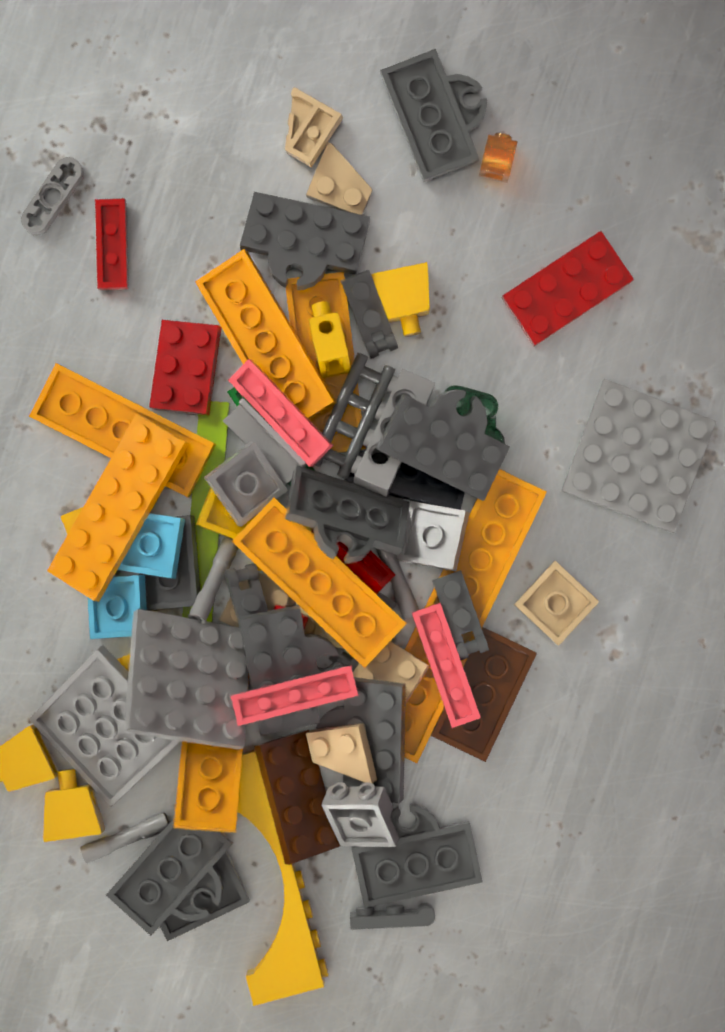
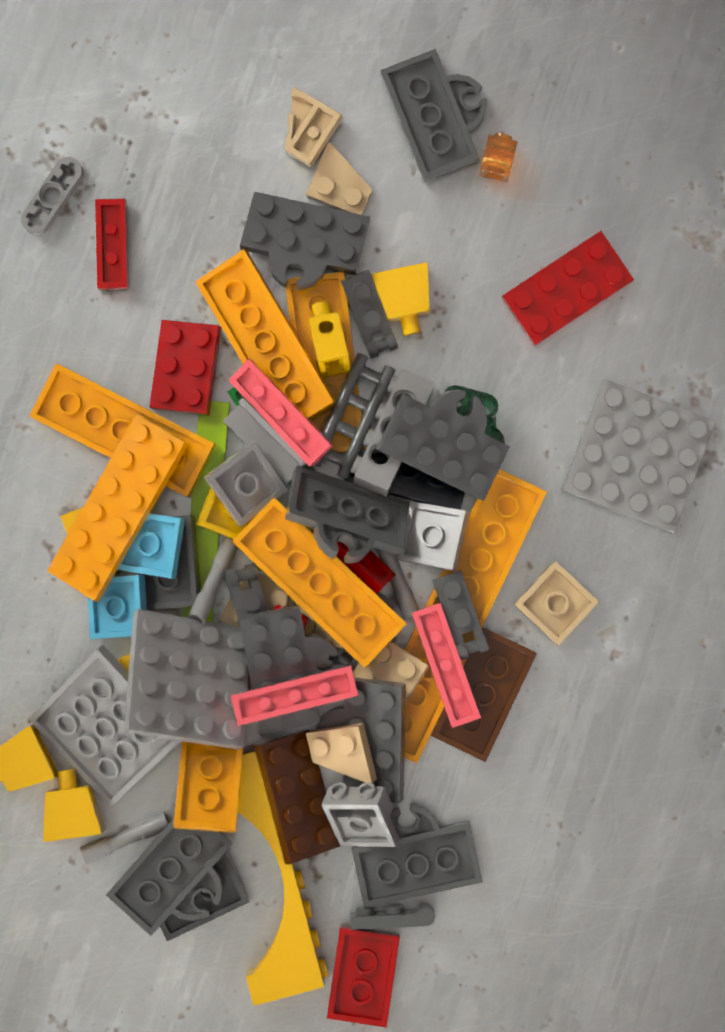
none -> red plate [327,926,400,1028]

